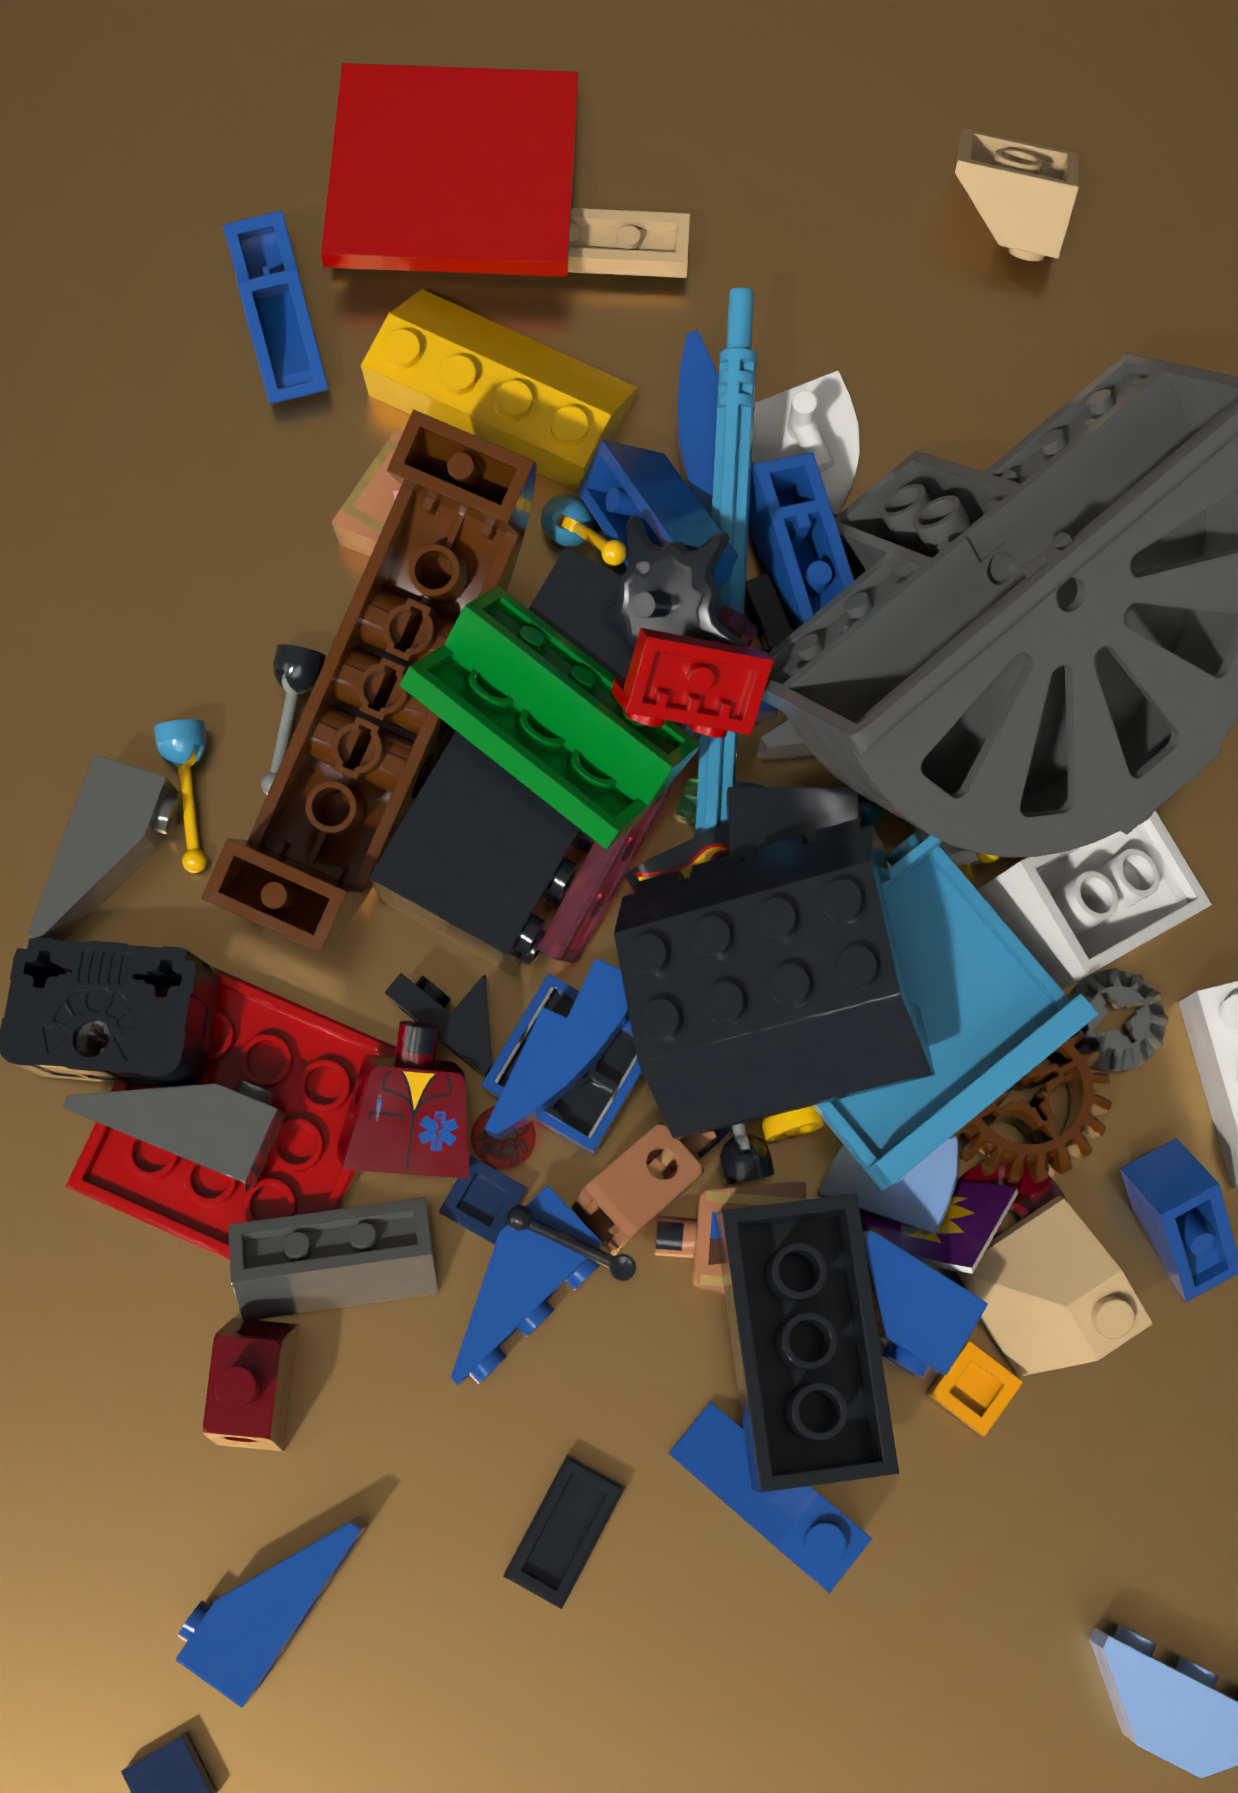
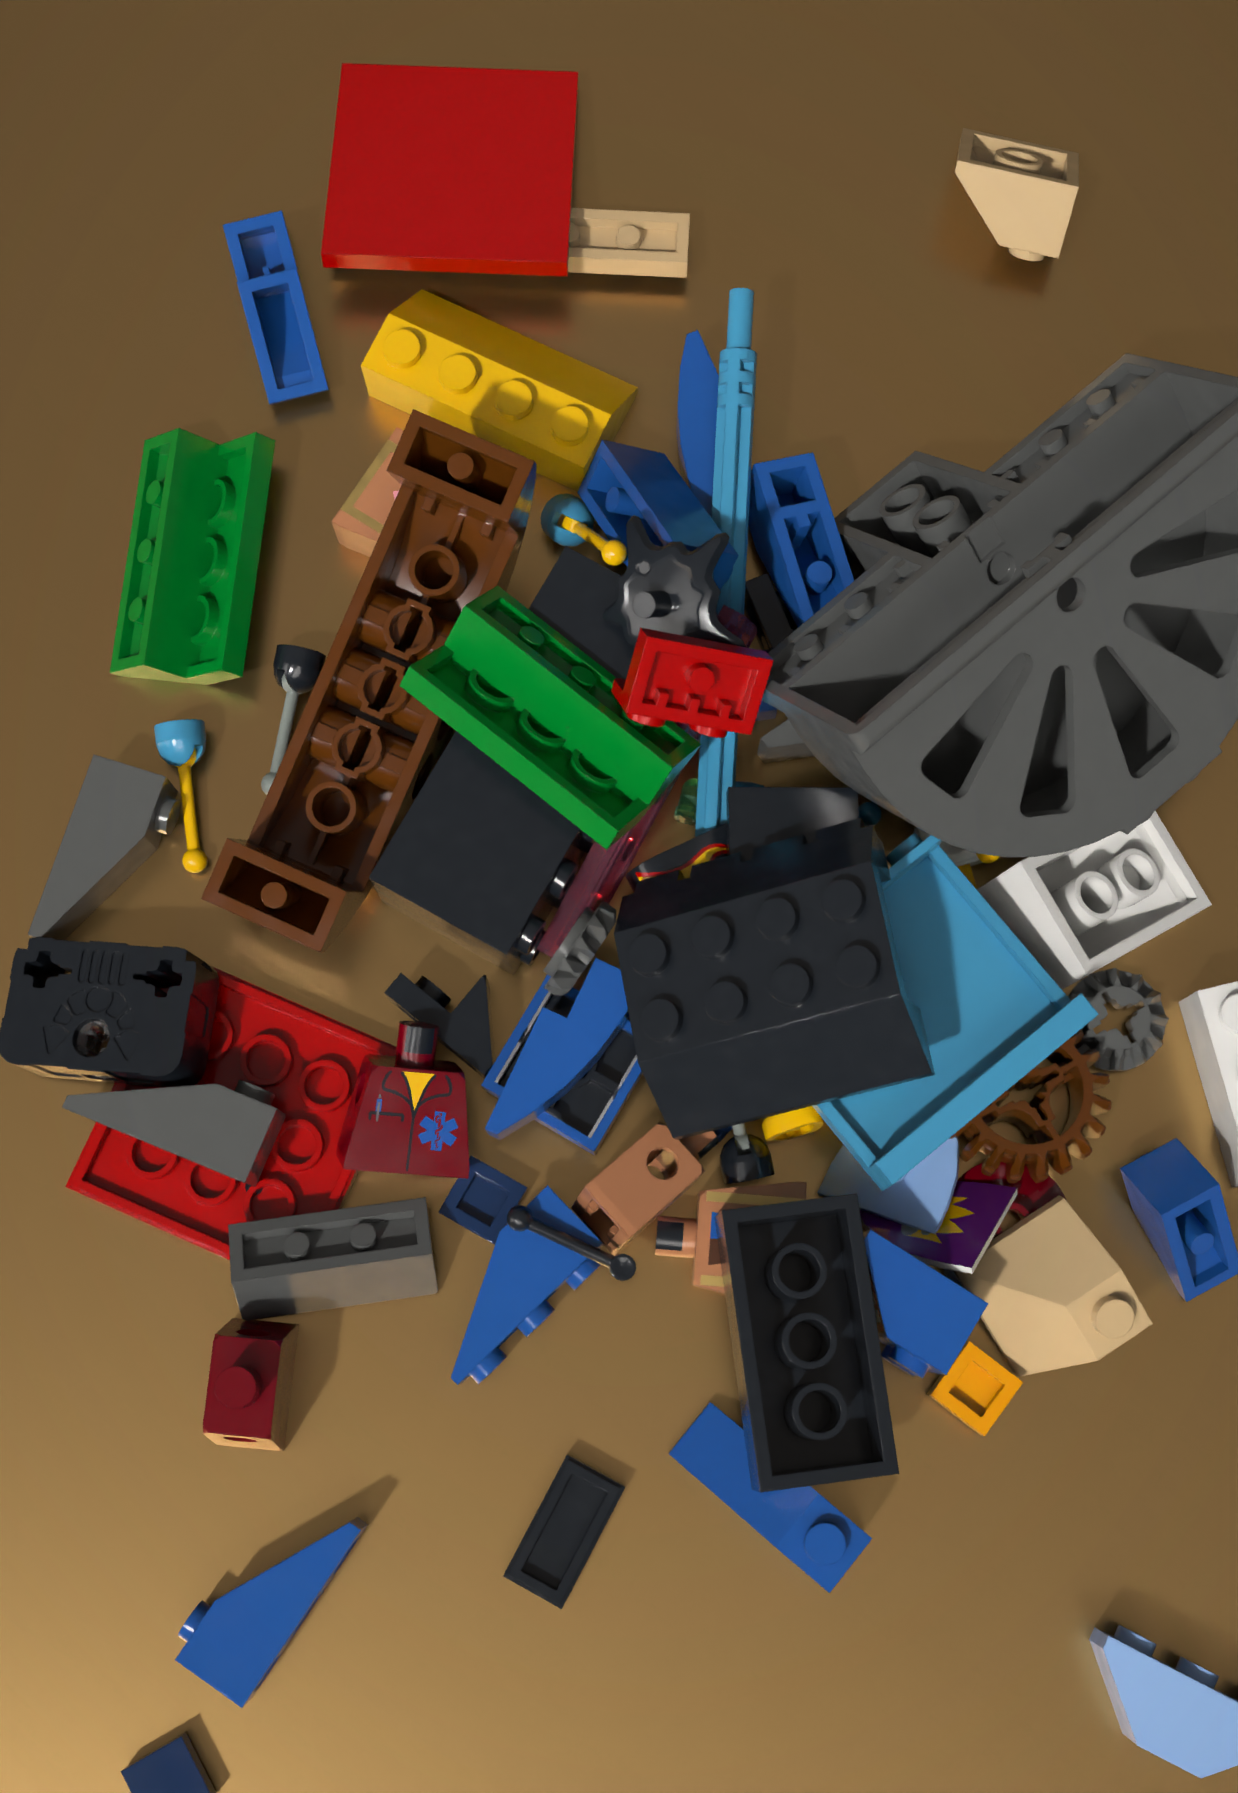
clear red tile [471,1105,537,1171] -> none
white shield [752,371,860,517] -> none
none -> green slope [110,428,276,685]
none -> dark grey gear [543,901,616,997]

